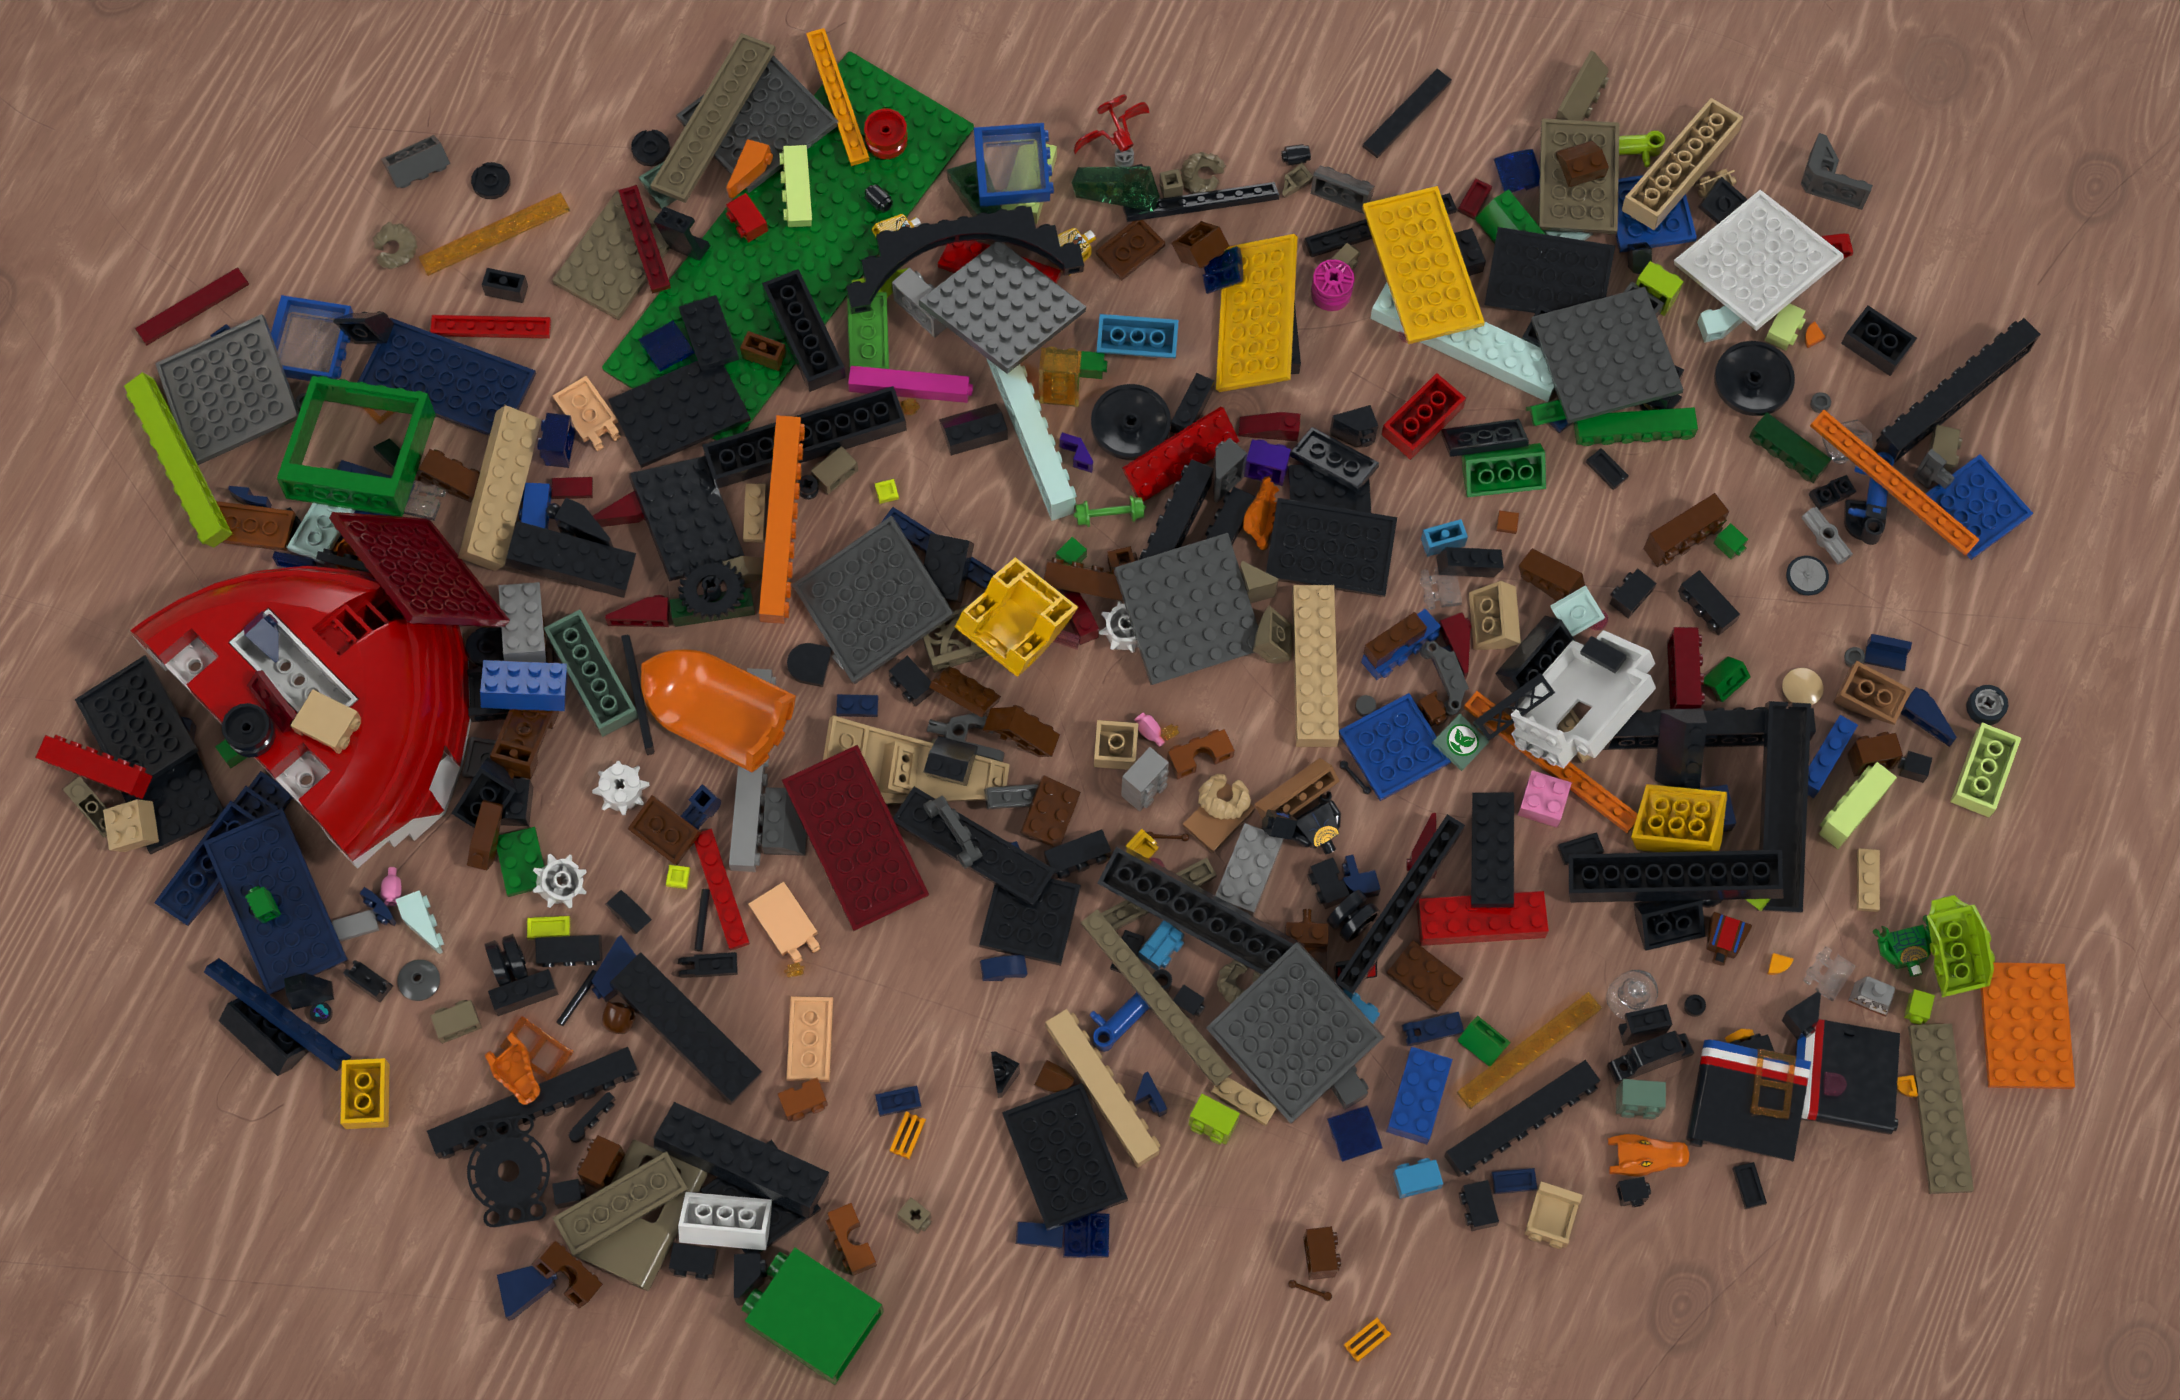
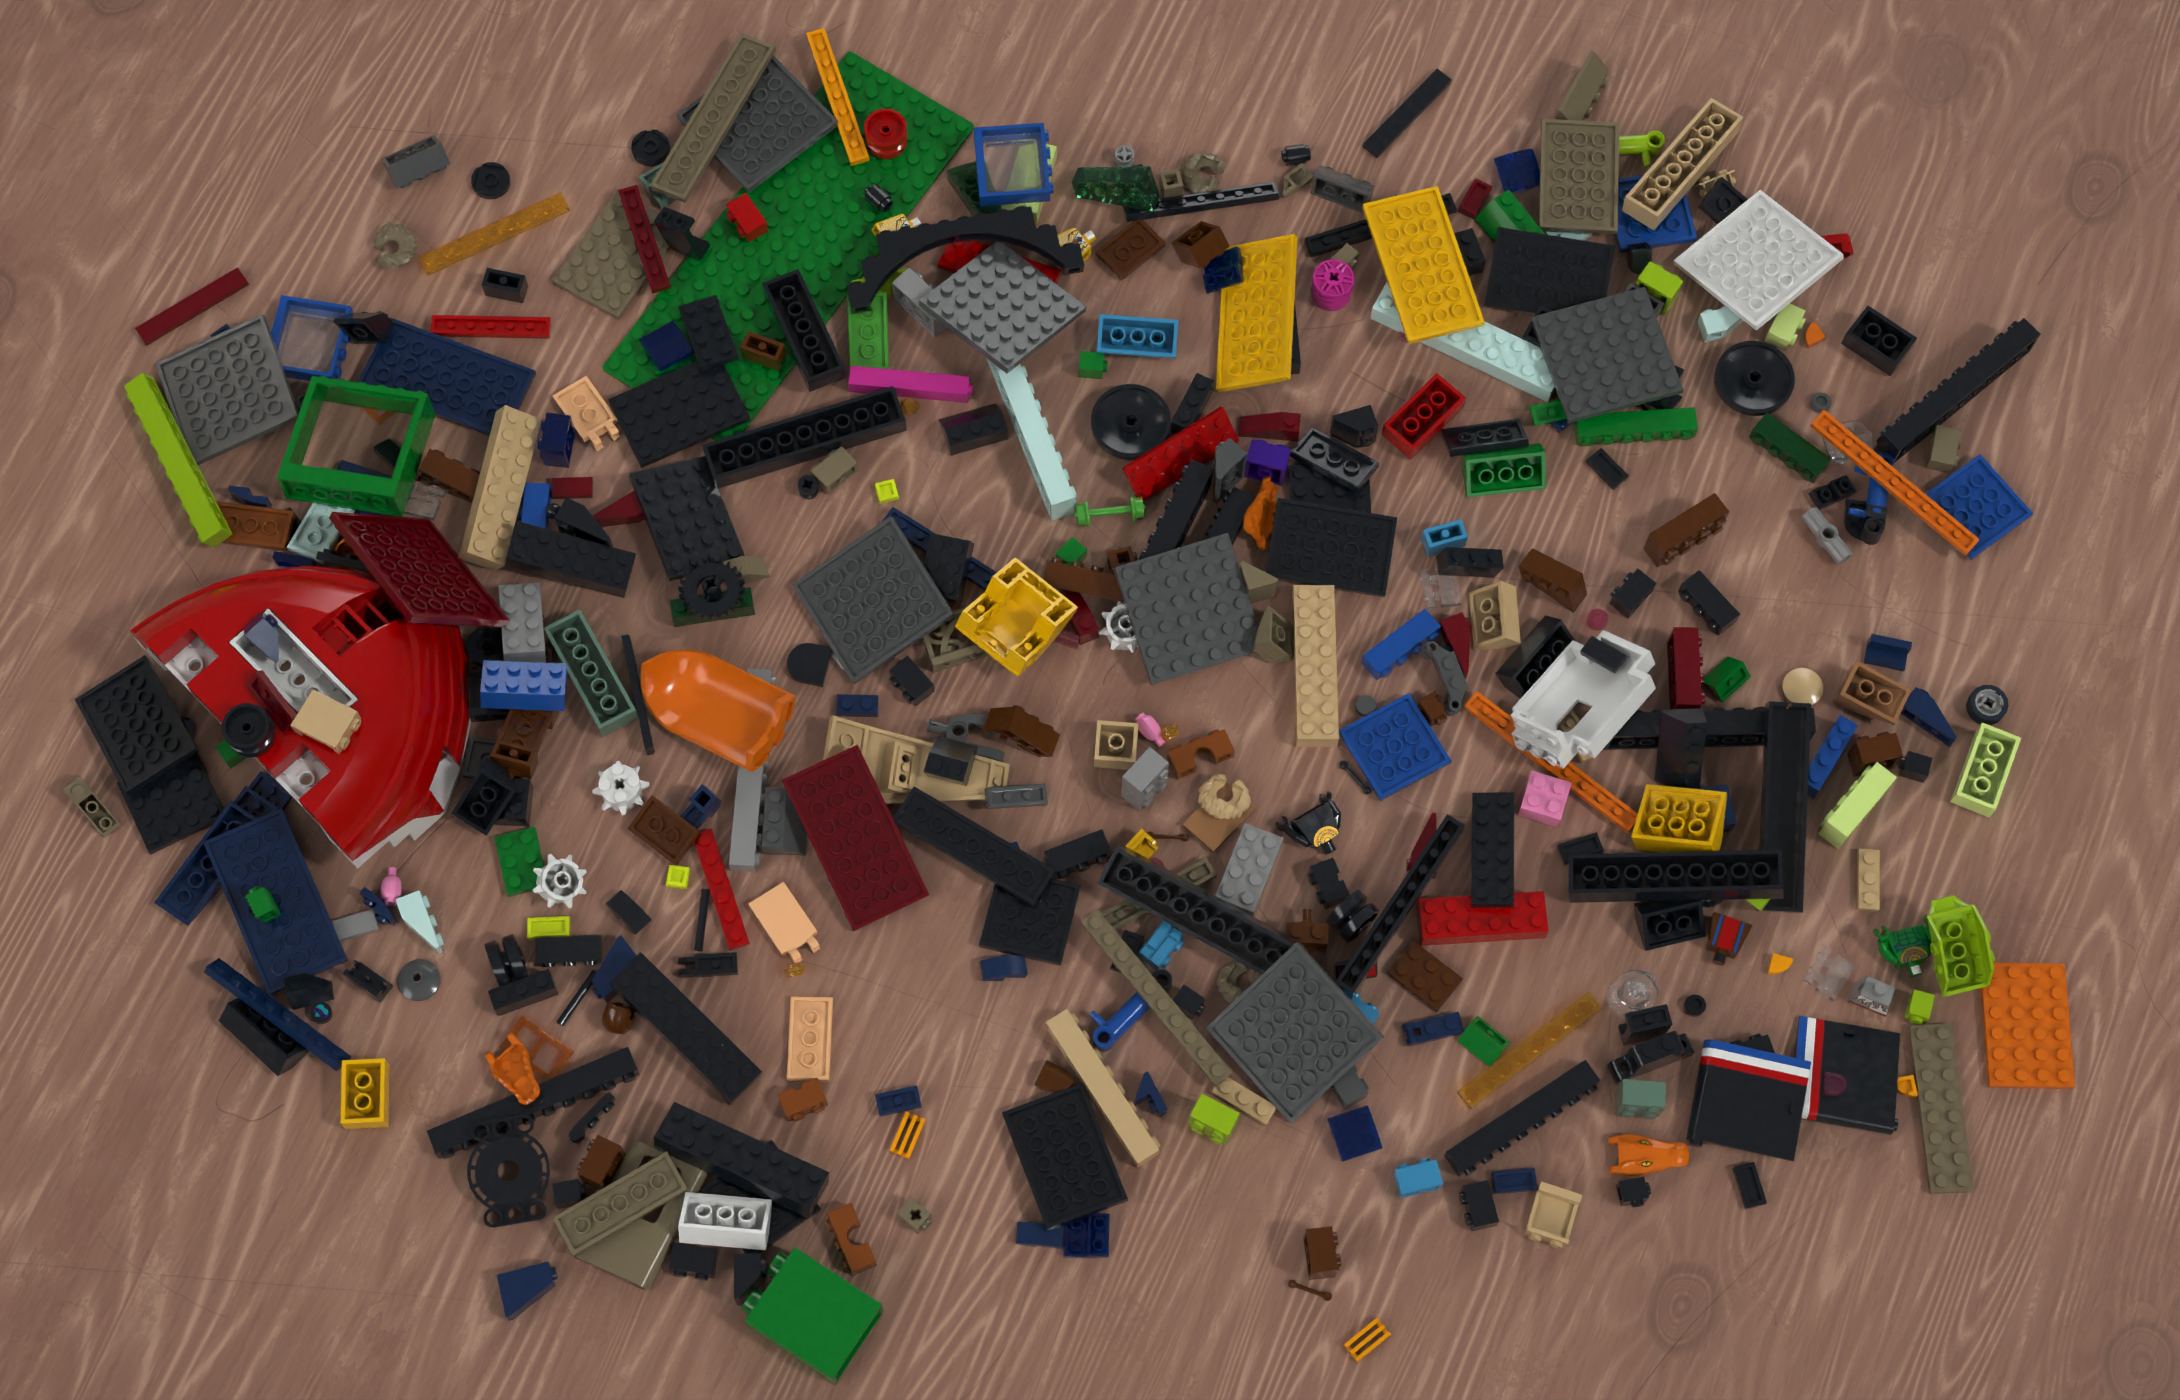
red brick [35,734,153,799] -> none
tan brick [103,799,159,852] -> none
dark tan brick [430,1000,482,1044] -> none
reddish brown slope [467,800,503,871] -> none
reddish brown arch [531,1240,603,1309] -> none
dark red slope [605,595,670,627] -> none
orange slope [726,139,773,199] -> none
tan plate [743,484,766,543] -> none
orange brick [759,415,805,624] -> none
yellowish green brick [779,145,812,227] -> none
dark grey plate [923,795,982,869] -> none
reddish brown plate [929,666,1001,718] -> none
black slope [991,1051,1020,1098] -> none
reddish brown plate [1020,775,1081,848] -> none
clear yellow brick [1039,347,1082,407] -> none
dark purple slope [1059,432,1093,473] -> none
red plant [1074,94,1149,155] -> none
medium nougat brick [1254,758,1340,820] -> none
black brick [1261,809,1298,840] -> none
dark blue brick [1342,854,1381,898] -> none
reddish brown arch [1363,612,1427,669] -> none
blue brick [1386,1047,1453,1145] -> none
slope [1432,714,1490,771] -> none
black fence [1472,673,1555,741] -> none
dark orange tile [1496,510,1519,534] -> none
light aqua plate [1550,585,1605,636] -> none
reddish brown slope [1556,141,1609,187] -> none
green brick [1713,523,1748,559] -> none
light orange tile [1725,1028,1754,1043] -> none
clear orange window [1750,1049,1796,1120] -> none
black slope [1782,991,1821,1040] -> none
light grey wheel [1786,556,1829,596] -> none
dark grey bracket [1801,133,1873,210] -> none
dark grey tile [1844,647,1865,667] -> none
dark grey hinge [1913,449,1955,489] -> none

